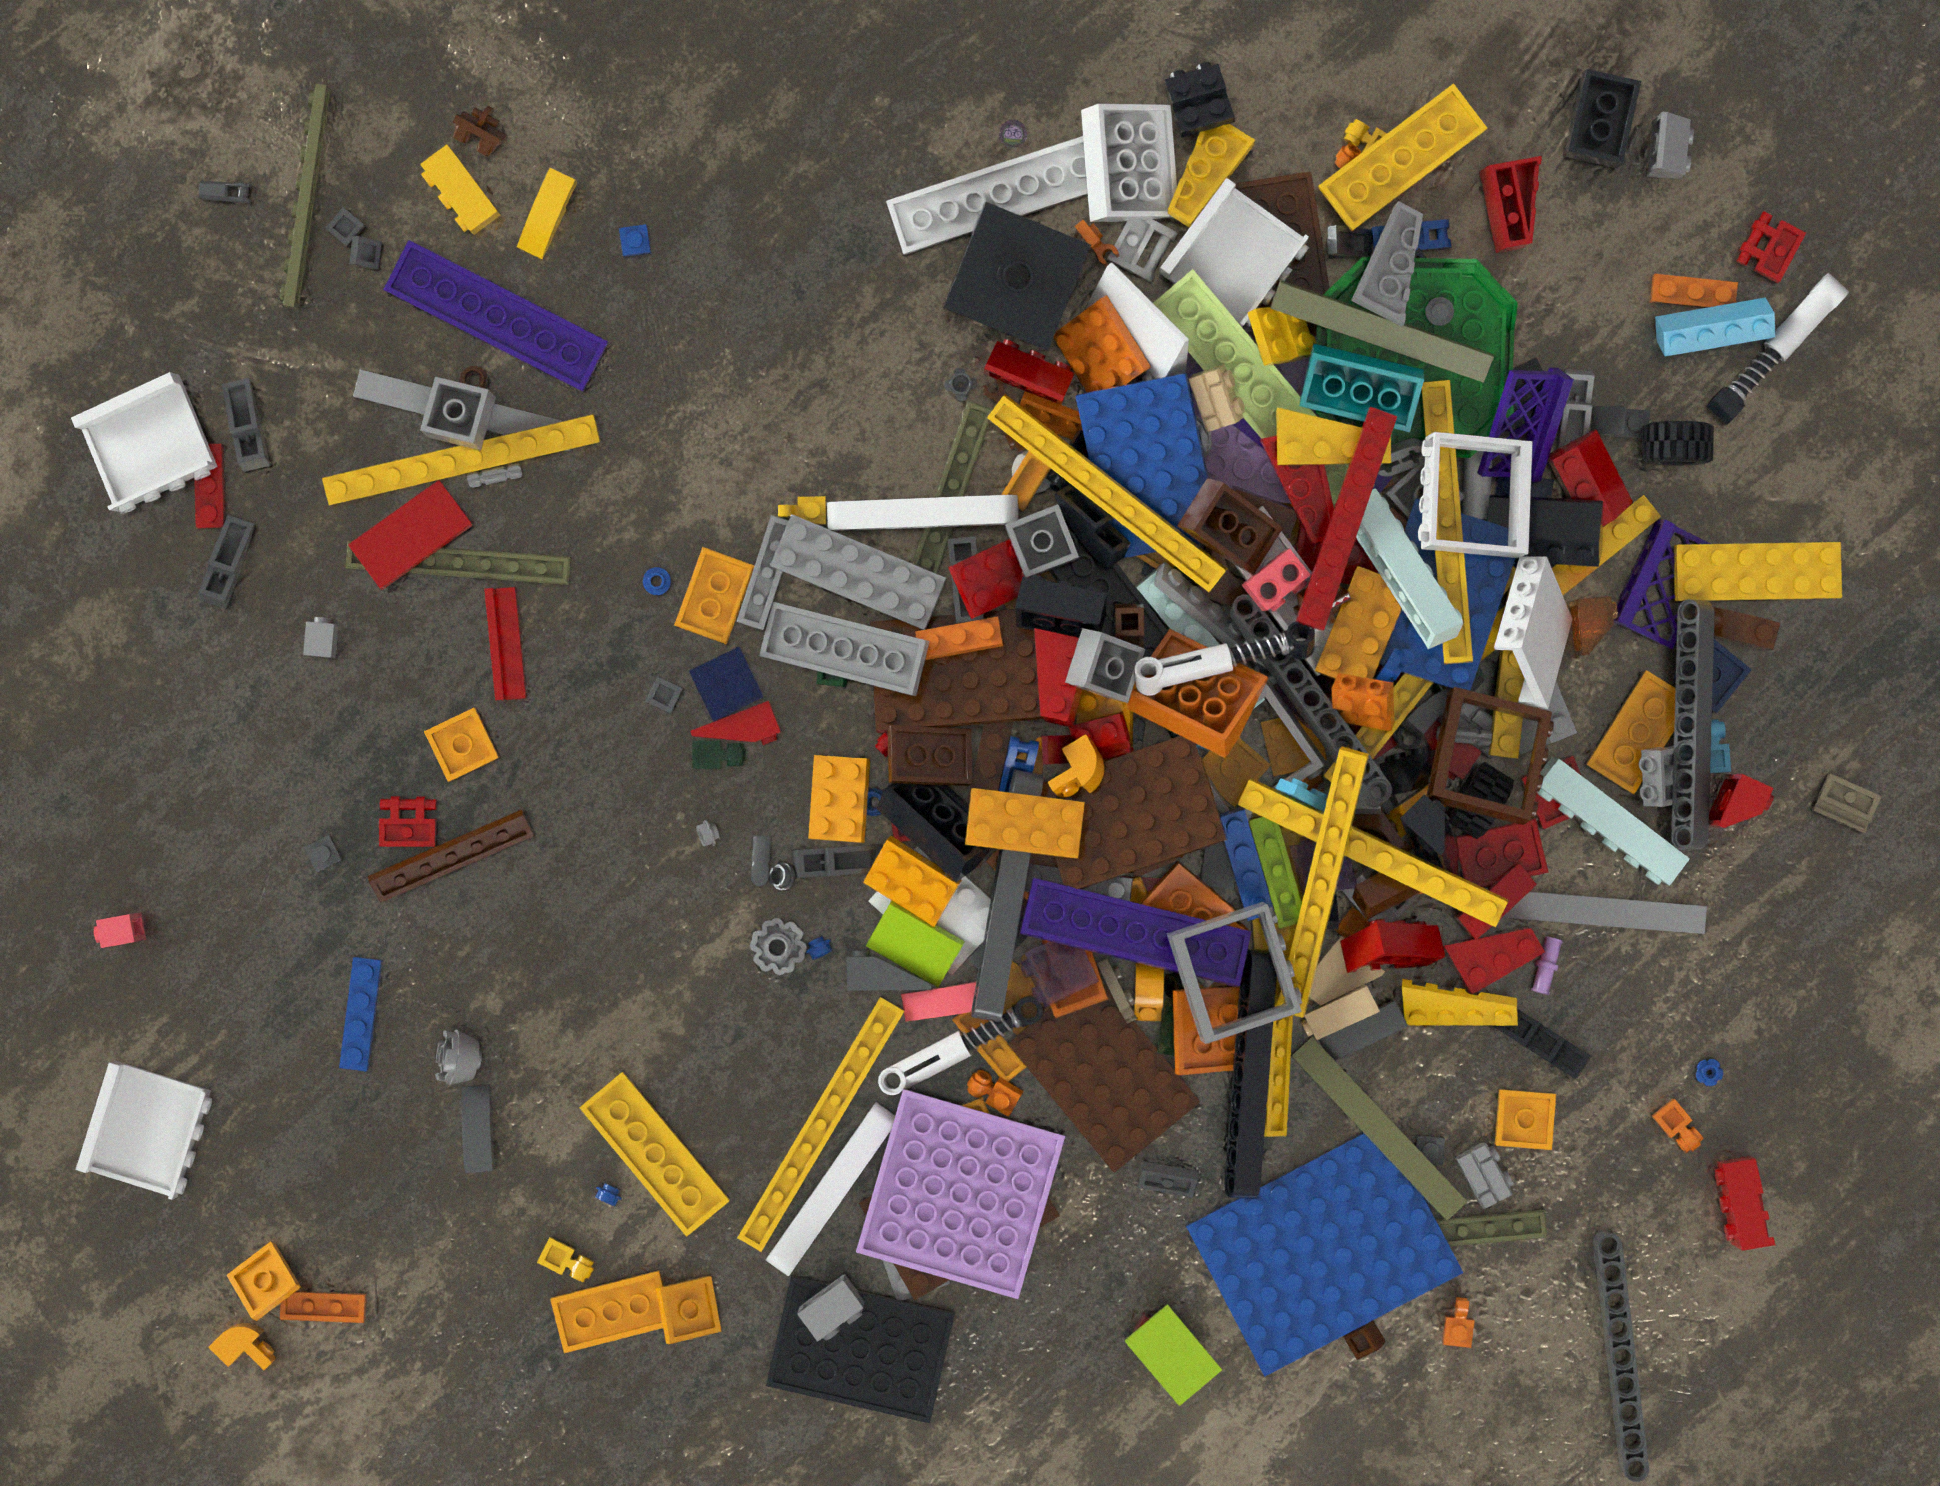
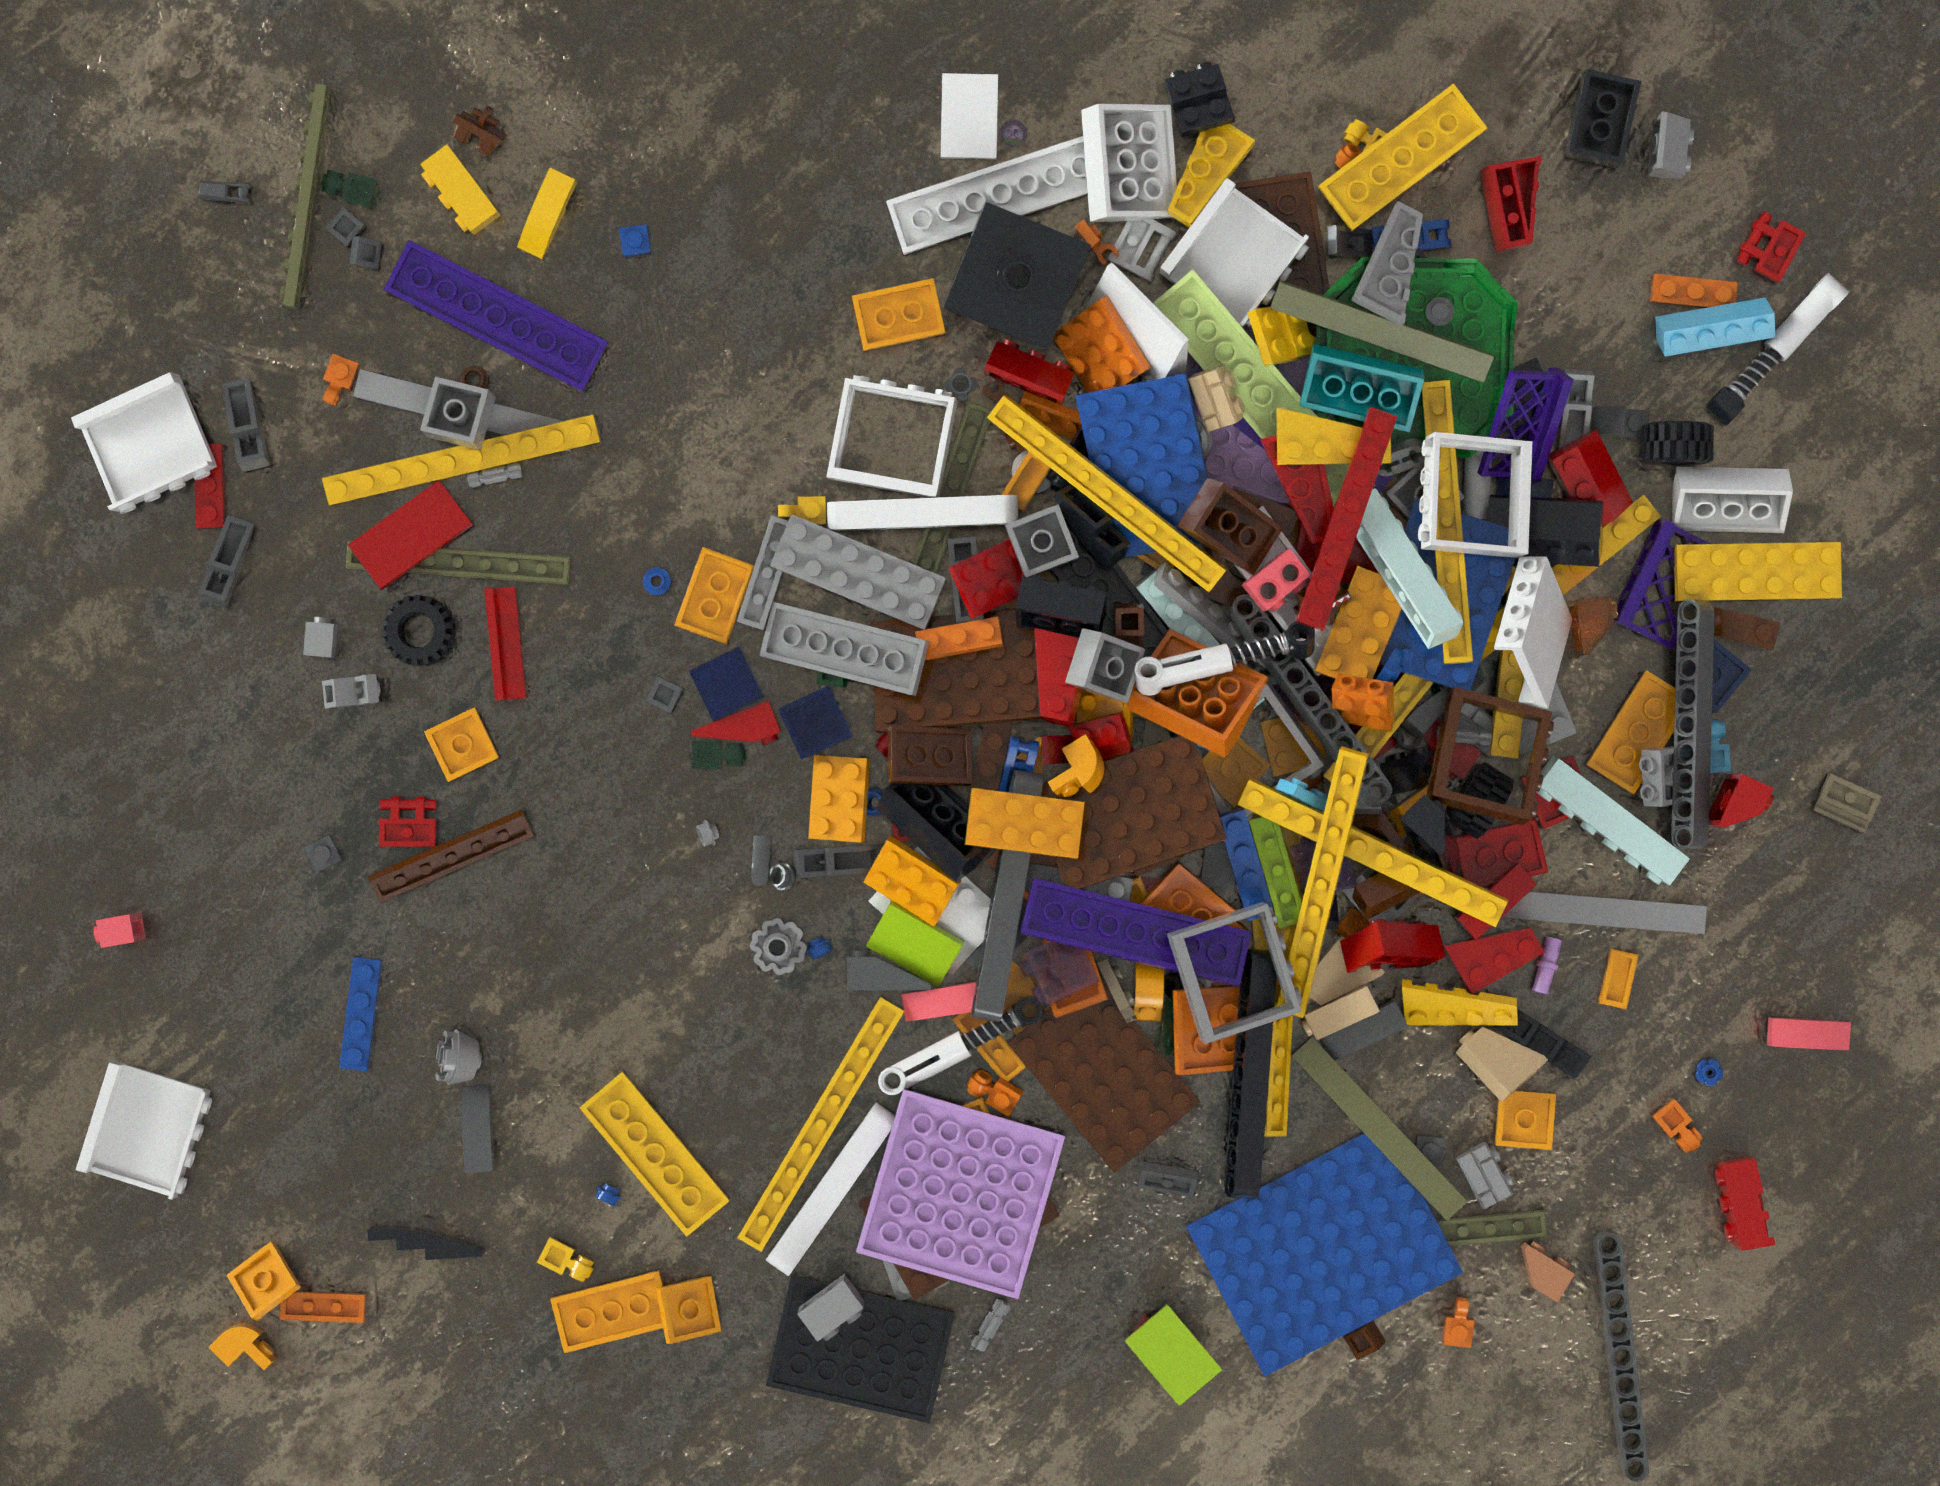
none -> clear green plate [320,170,377,208]
none -> light grey brick [322,674,380,709]
none -> orange plate [323,354,360,406]
none -> black slope [367,1226,485,1260]
none -> black tyre [381,595,456,666]
none -> clear blue brick [778,685,853,760]
none -> white window [827,375,958,498]
none -> light orange plate [852,278,946,351]
none -> white tile [941,73,998,160]
none -> light grey axle [971,1299,1010,1351]
none -> tan slope [1456,1027,1548,1102]
none -> nougat slope [1521,1241,1575,1303]
none -> light orange tile [1598,948,1639,1009]
none -> white slope [1672,466,1793,533]
none -> coral slope [1767,1017,1851,1050]

